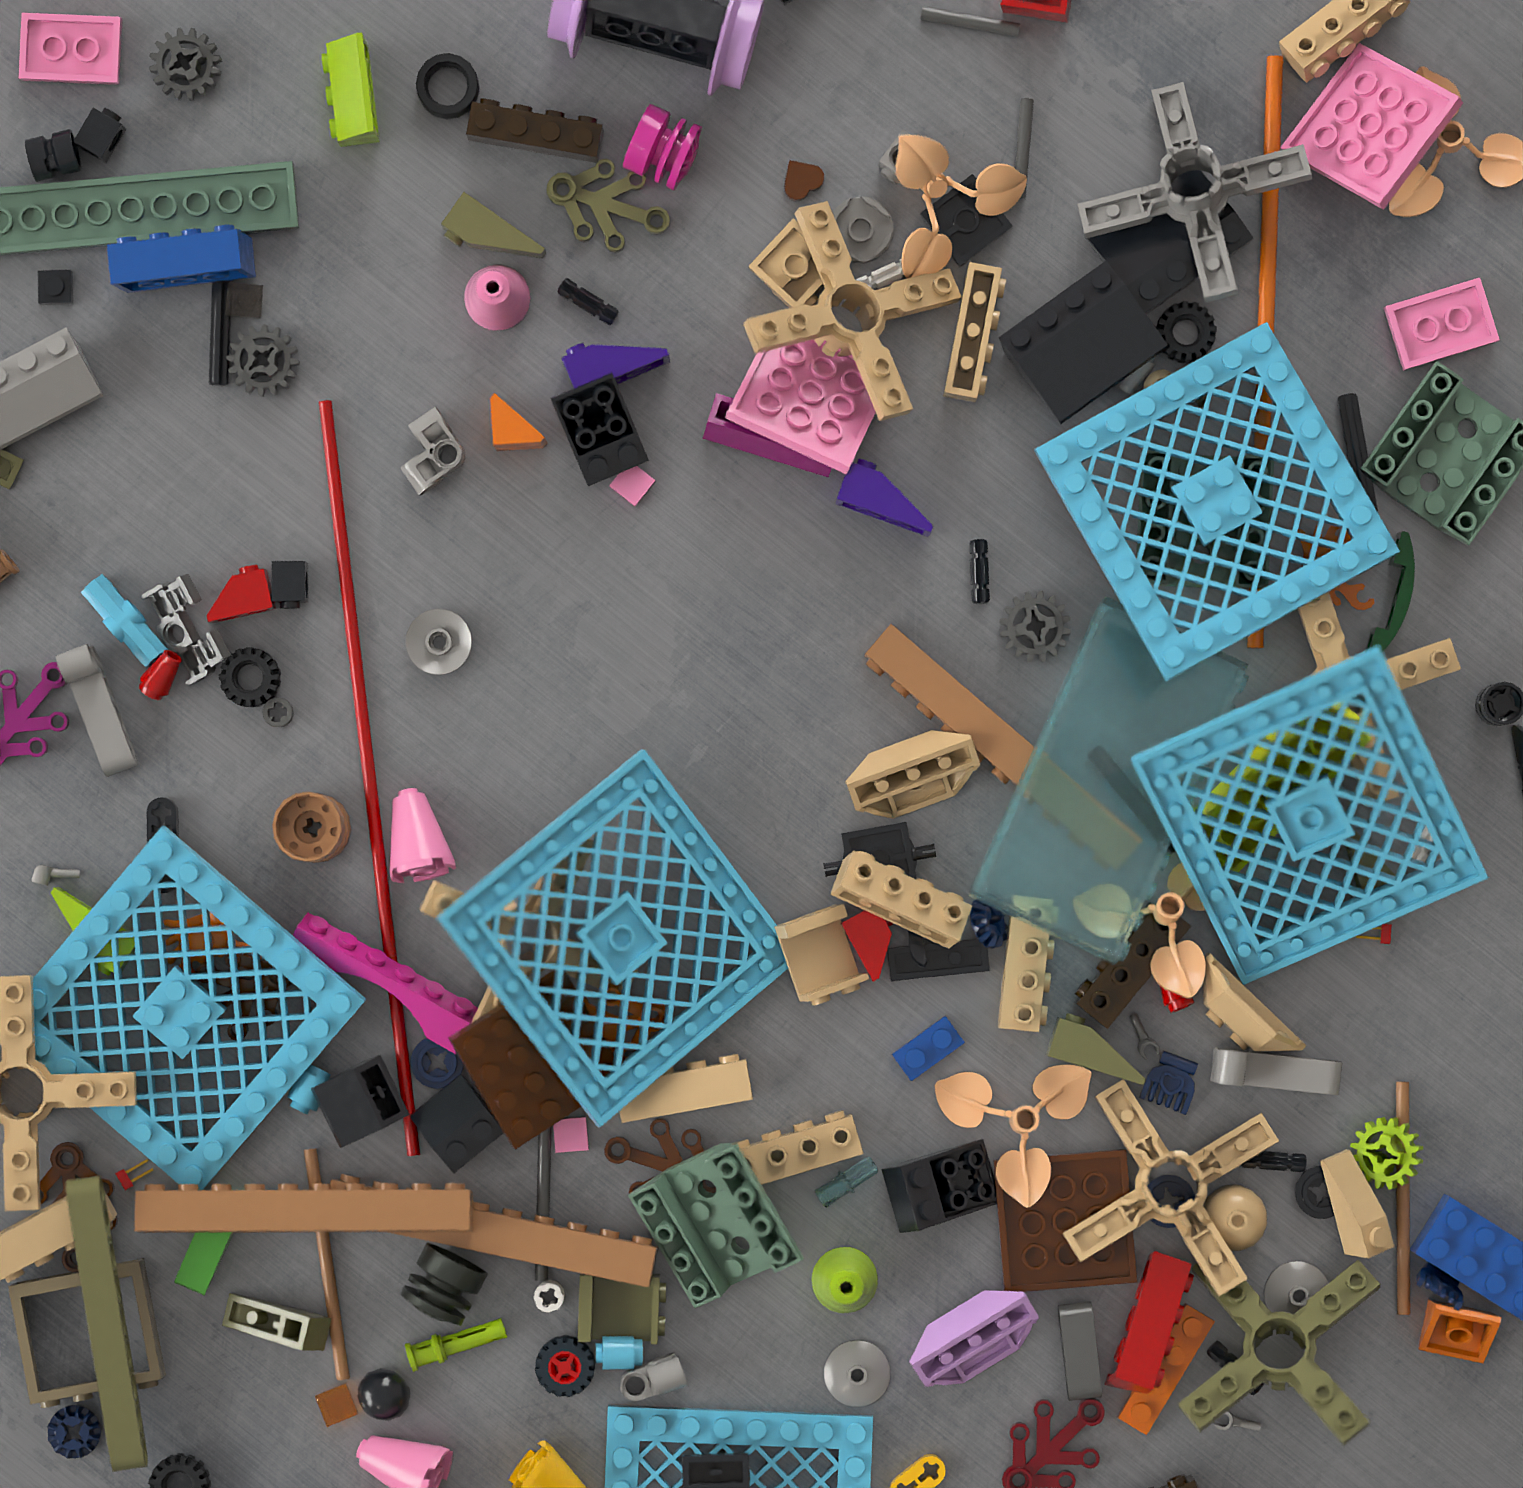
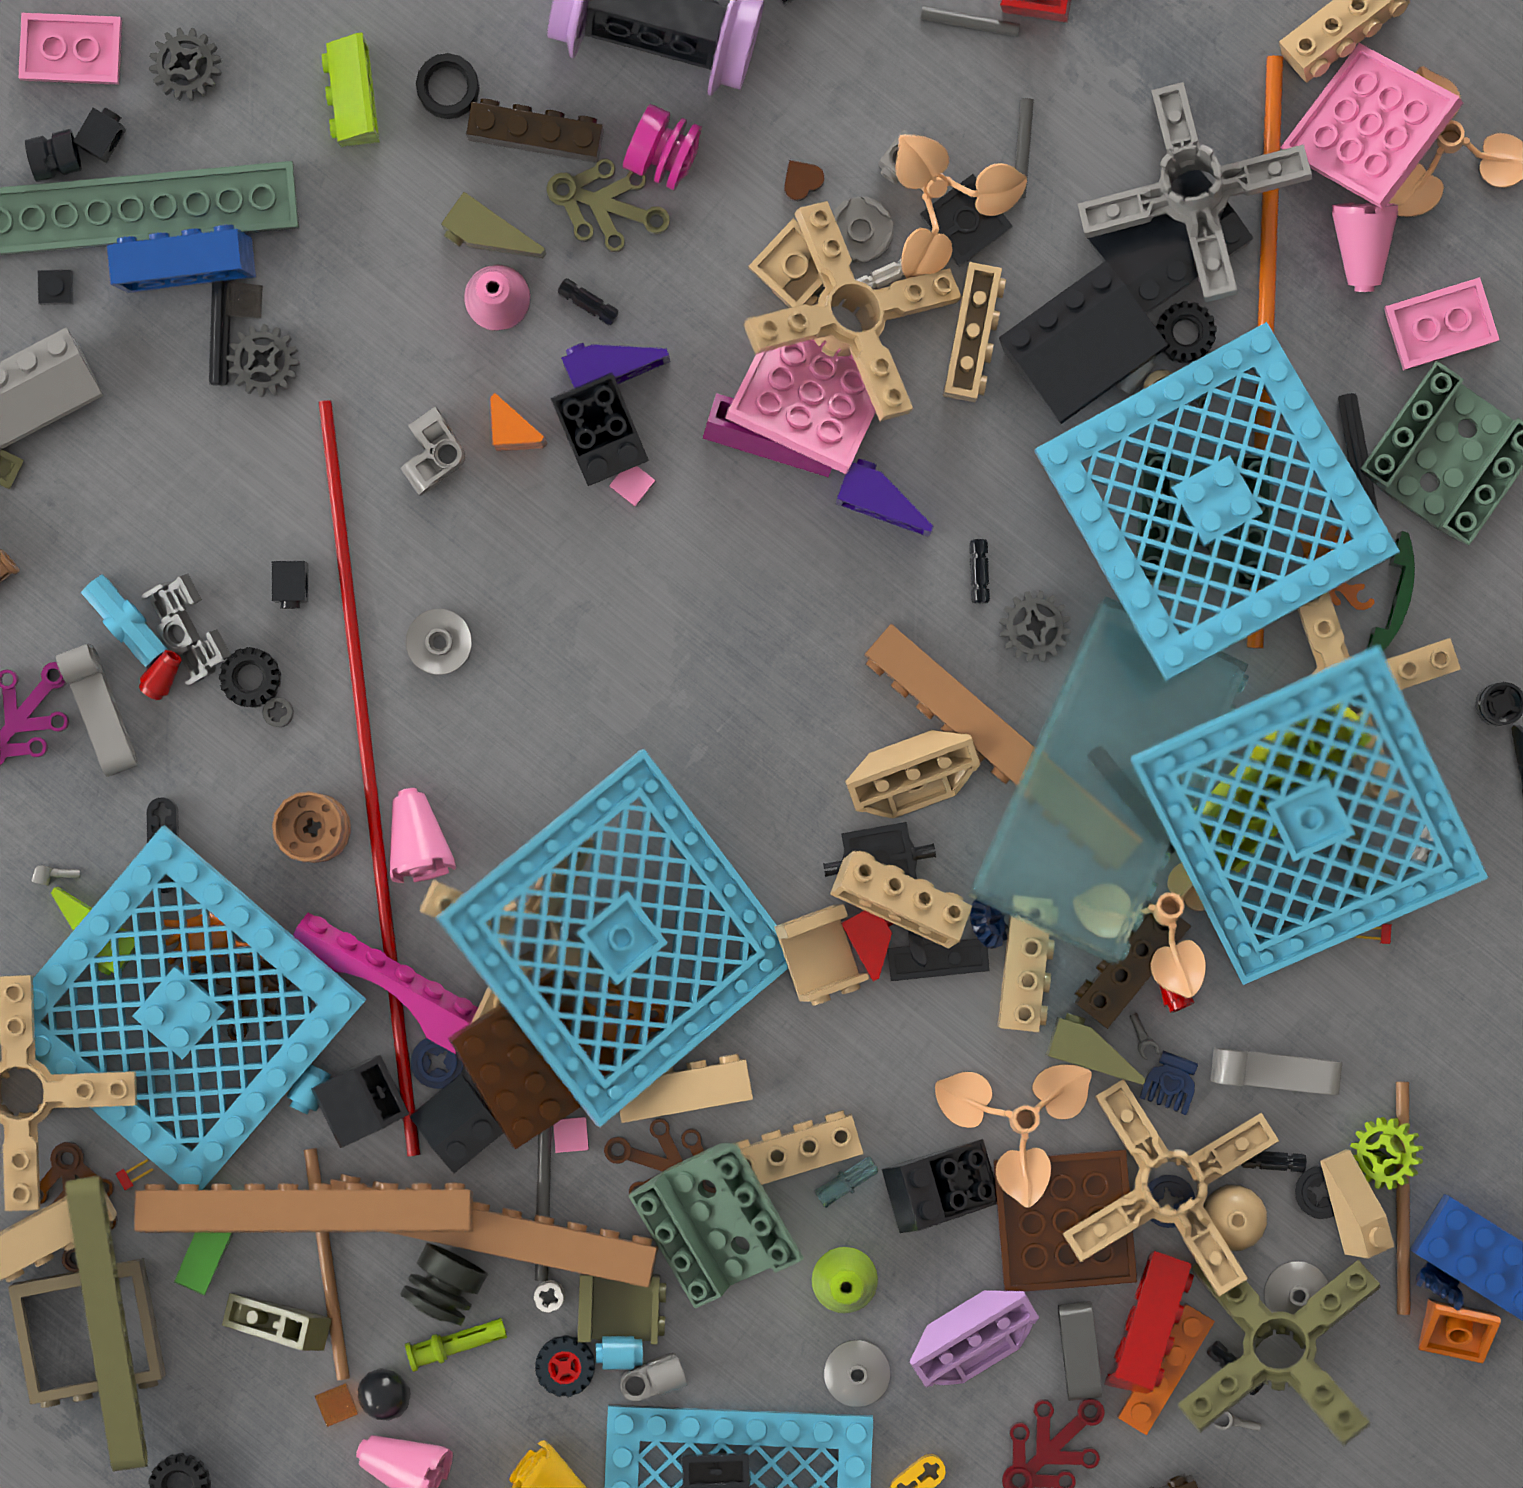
dark blue gear [47,1405,101,1459] -> none
red slope [206,564,276,624] -> none
blue plate [892,1016,965,1081] -> none
tan wedge [1203,953,1307,1051] -> none
none -> bright pink cone [1332,203,1398,292]

